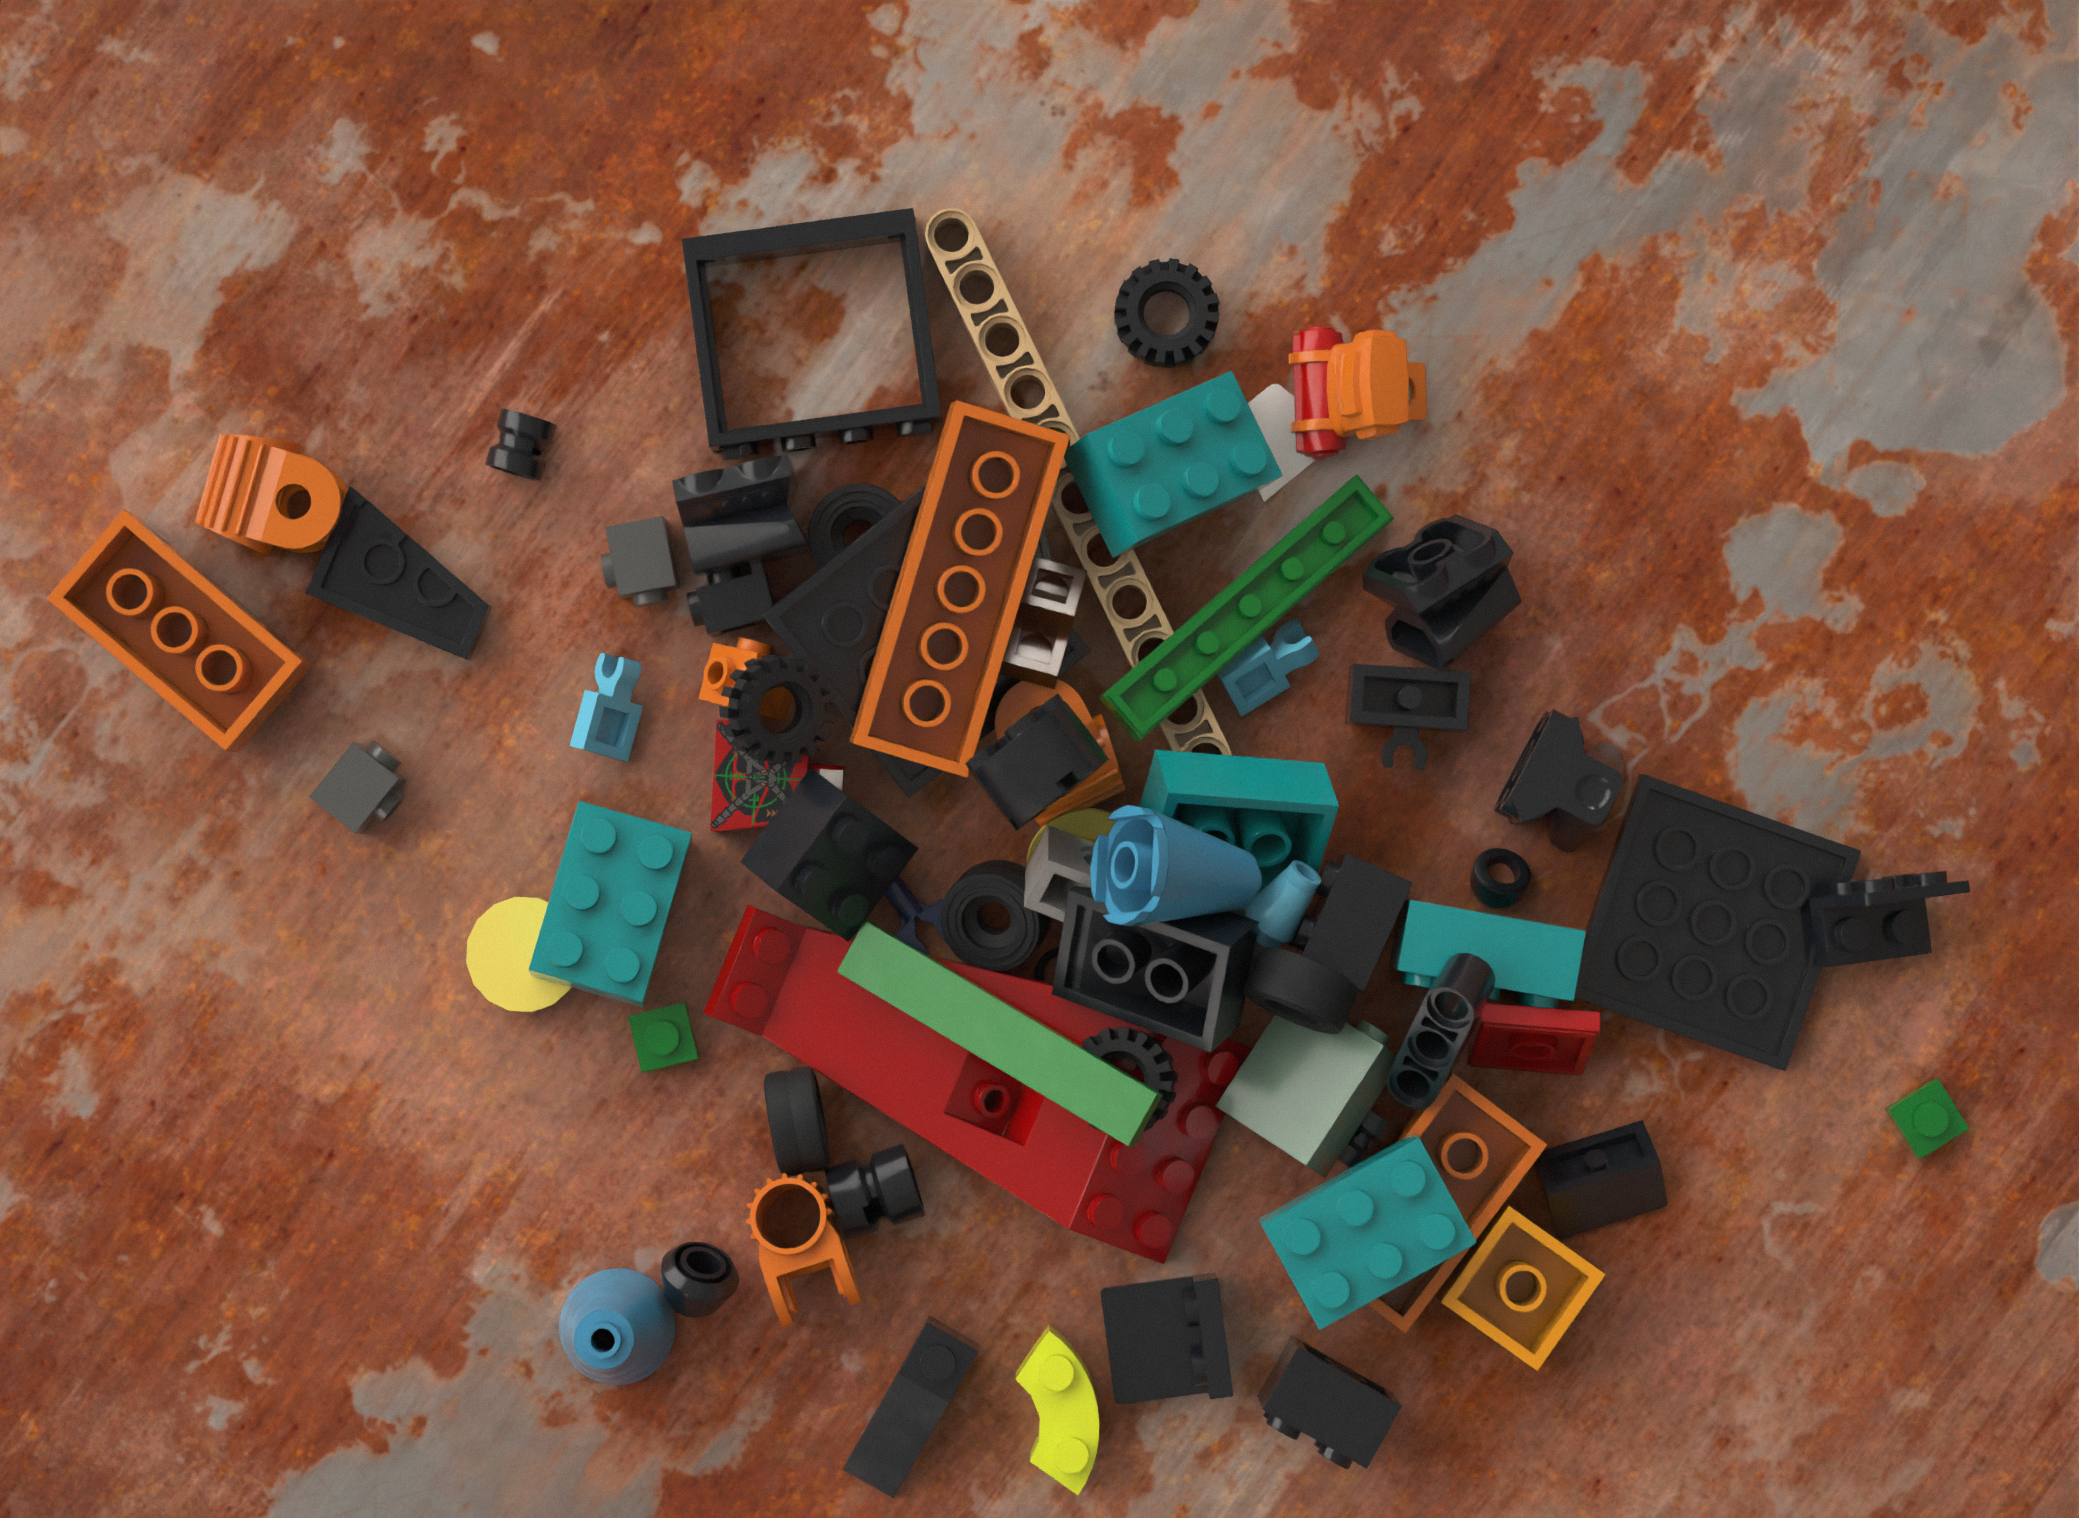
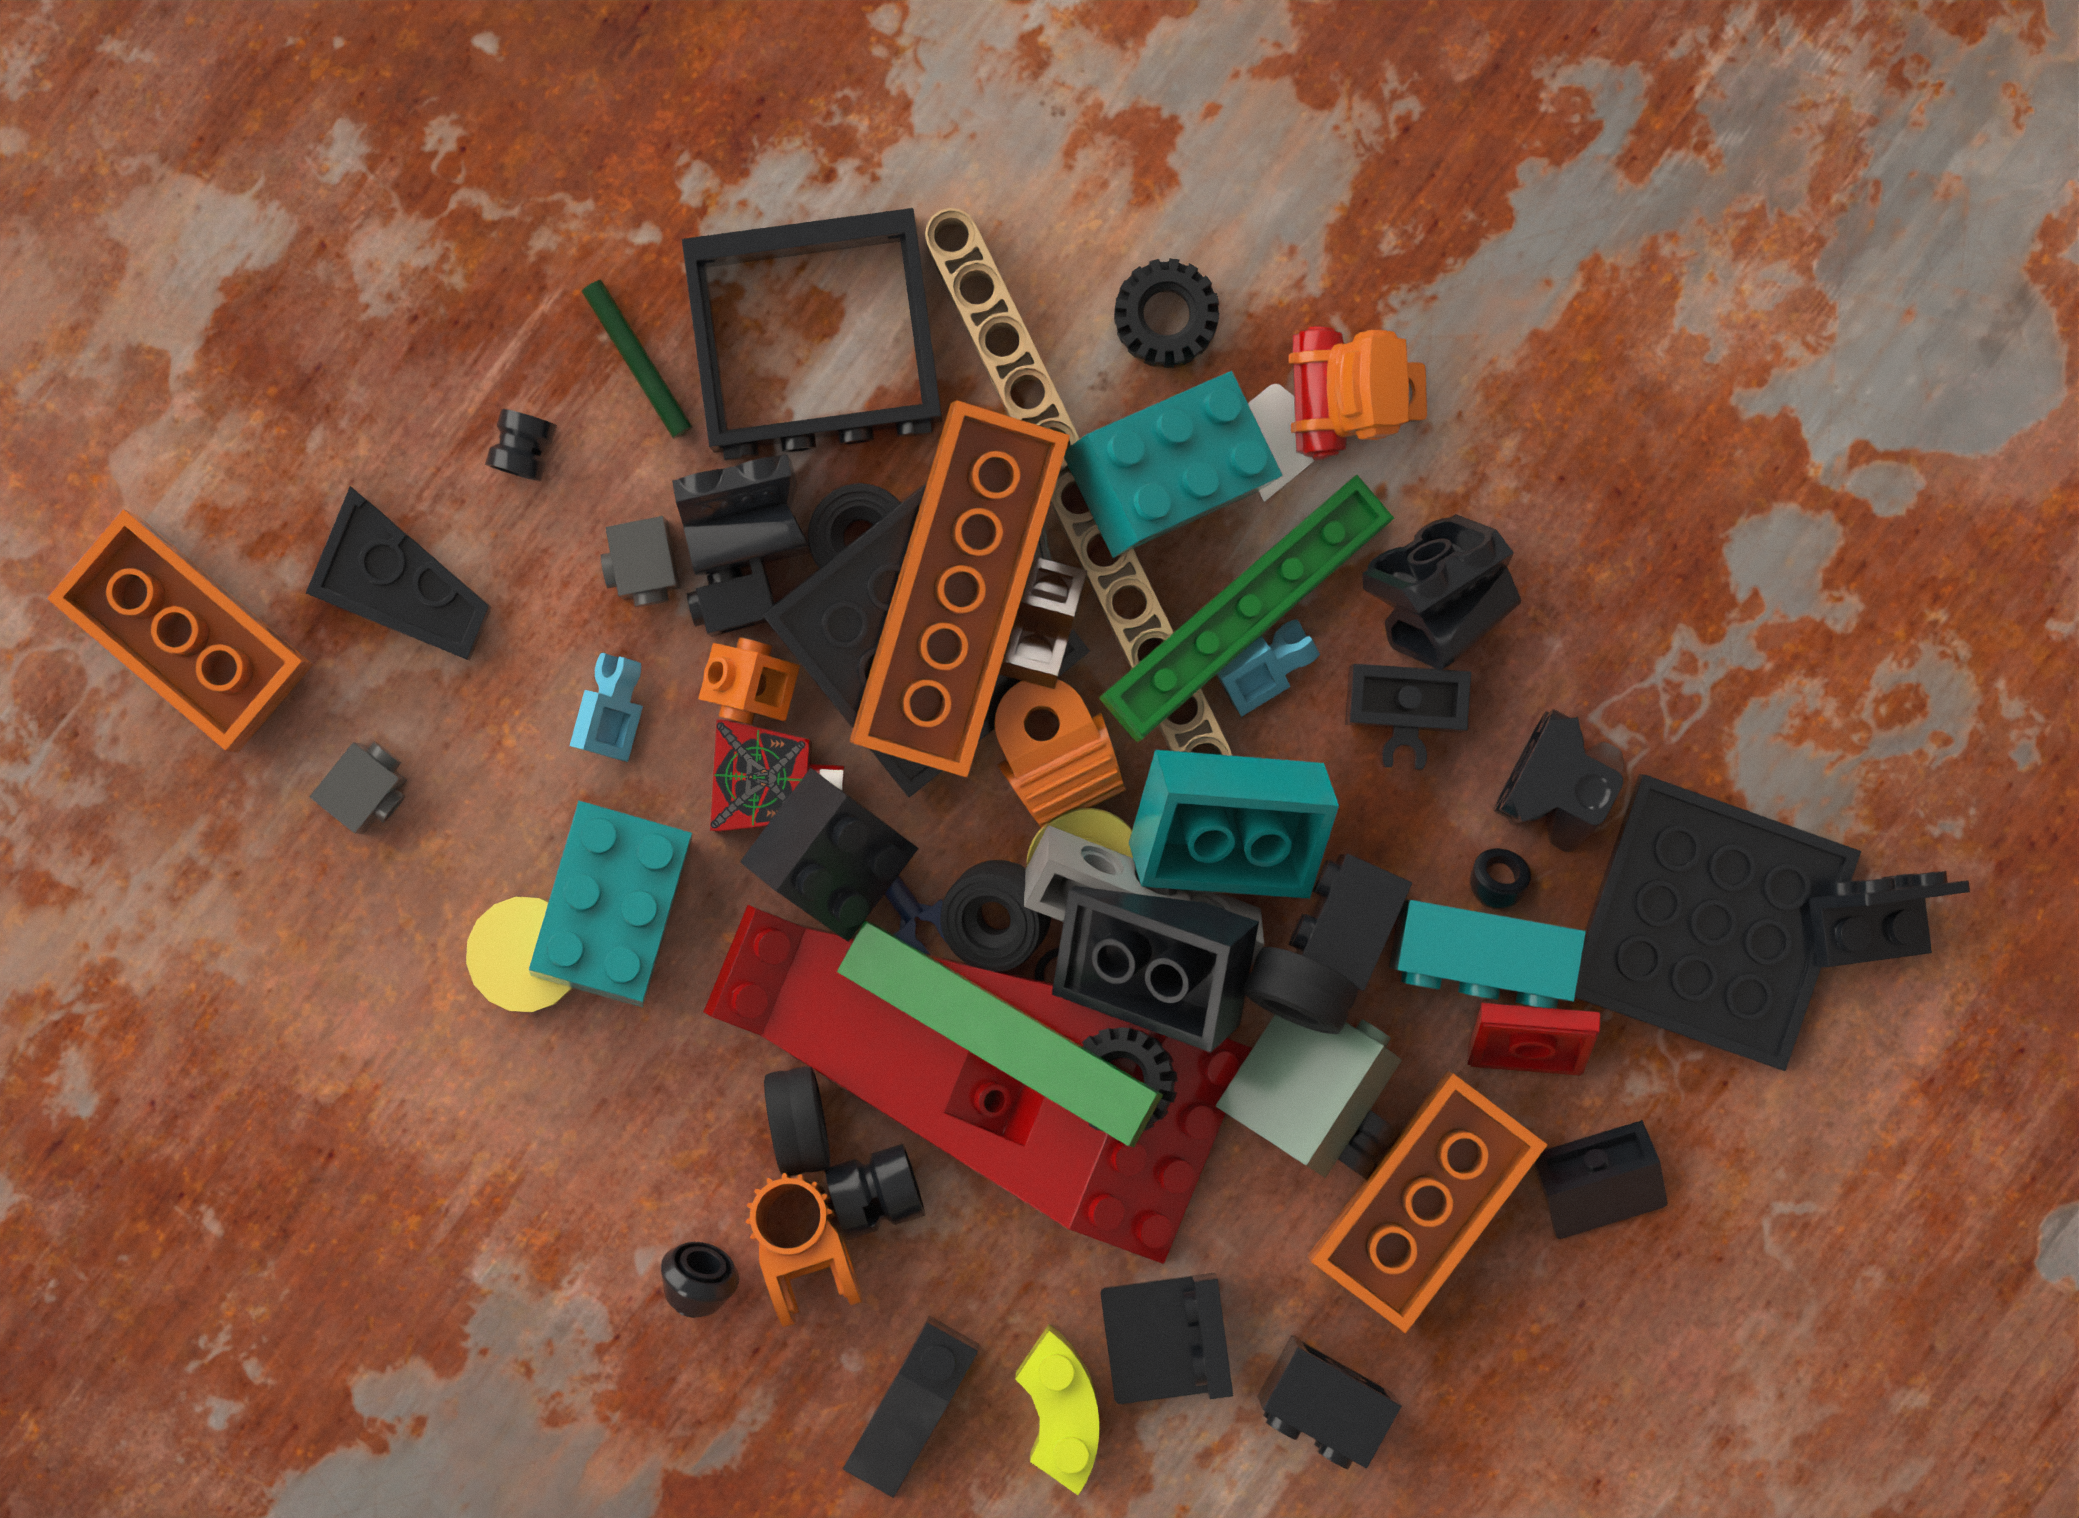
orange piece [195,434,348,557] -> none
dark azure cone [559,1268,676,1385] -> none
green plate [628,1002,700,1073] -> none
black tyre [719,655,836,765] -> none
black brick [965,694,1109,831] -> none
dark azure cone [1090,805,1262,926] -> none
medium azure cone [1244,860,1321,948] -> none
teal brick [1258,1134,1477,1330] -> none
black beam [1386,953,1496,1109] -> none
light orange brick [1435,1202,1606,1371] -> none
green plate [1885,1078,1969,1159] -> none
none -> dark green bar [581,279,693,439]

